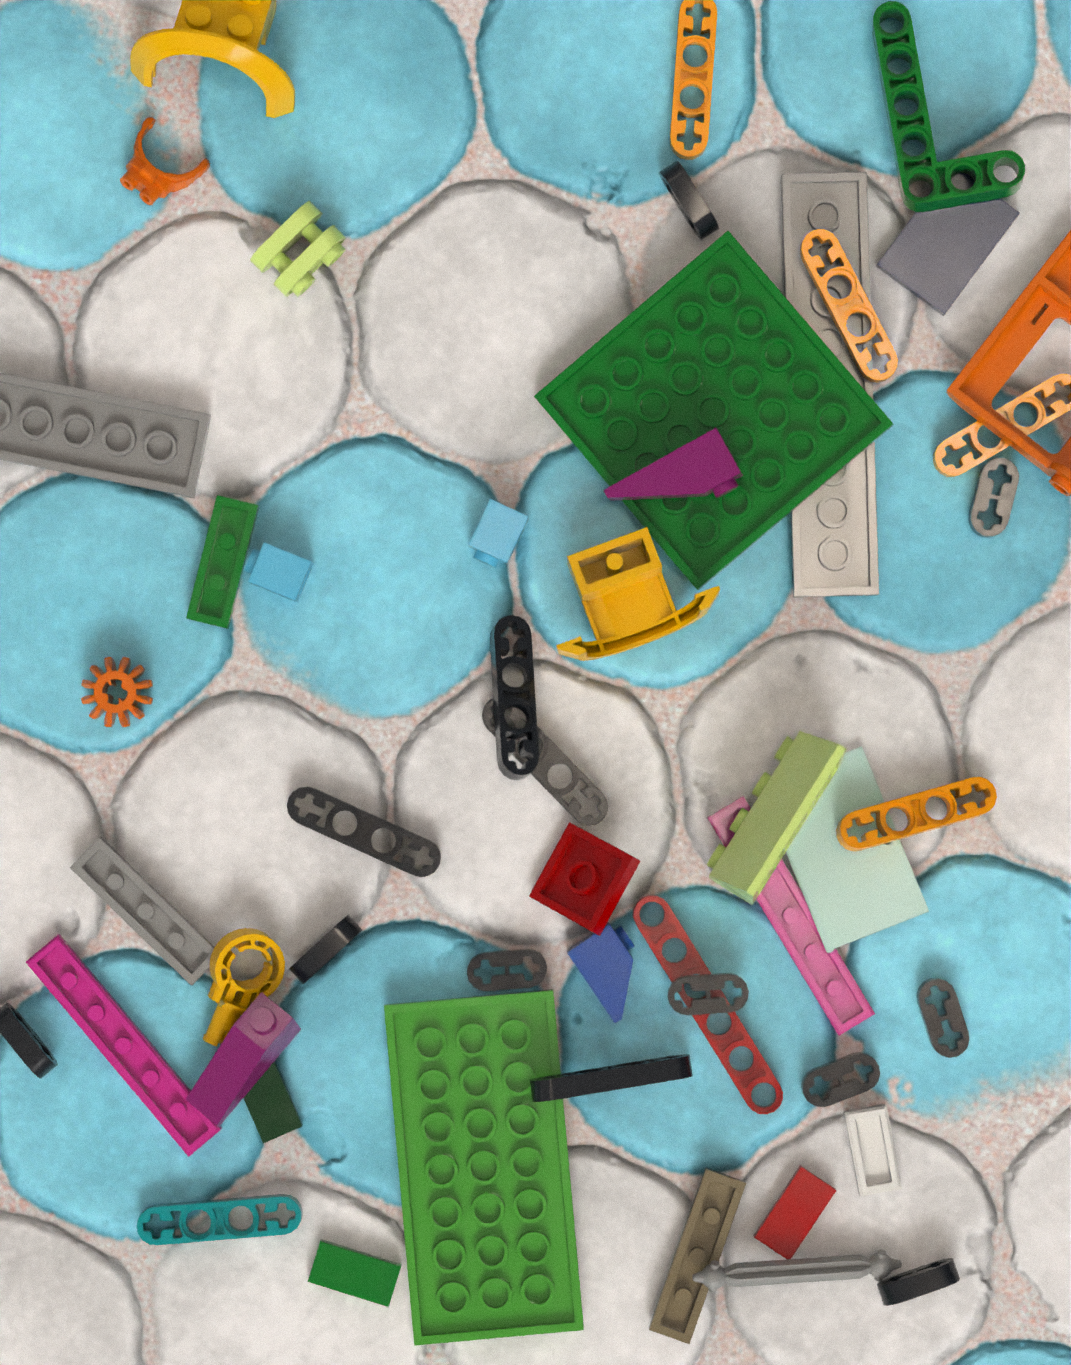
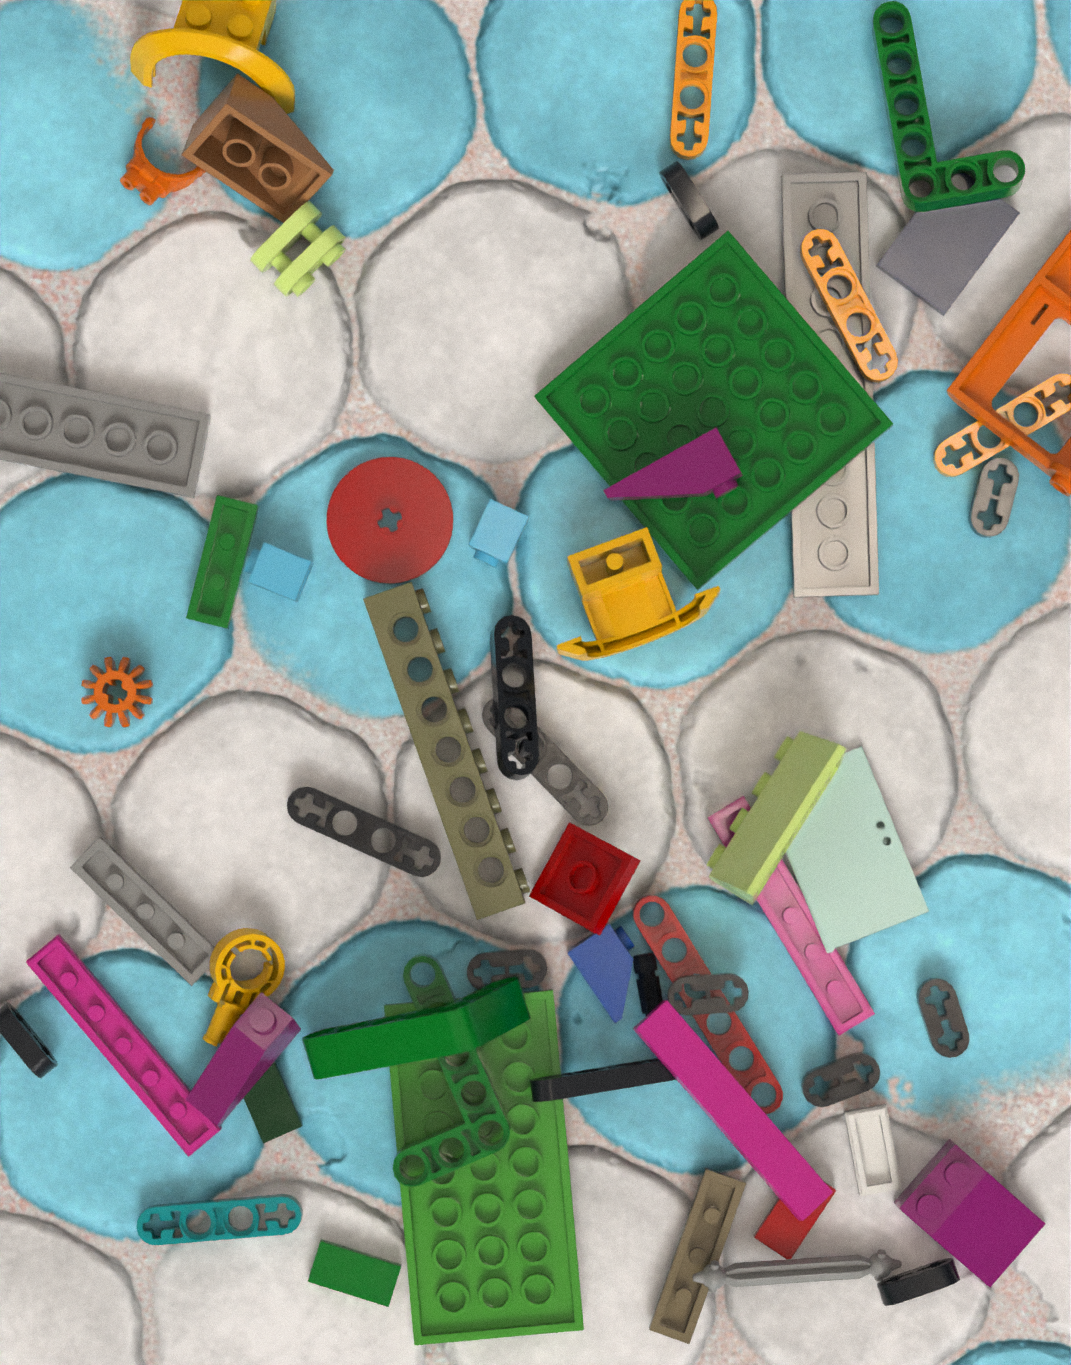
black beam [289,915,362,984] -> none
light orange beam [836,777,997,851] -> none
none -> medium nougat slope [182,73,334,223]
none -> green beam [302,977,531,1080]
none -> red piece [326,457,453,584]
none -> olive brick [363,582,531,920]
none -> green beam [392,954,510,1187]
none -> black axle [633,953,663,1016]
none -> dark pink tile [633,1000,833,1221]
none -> magenta slope [894,1139,1046,1287]

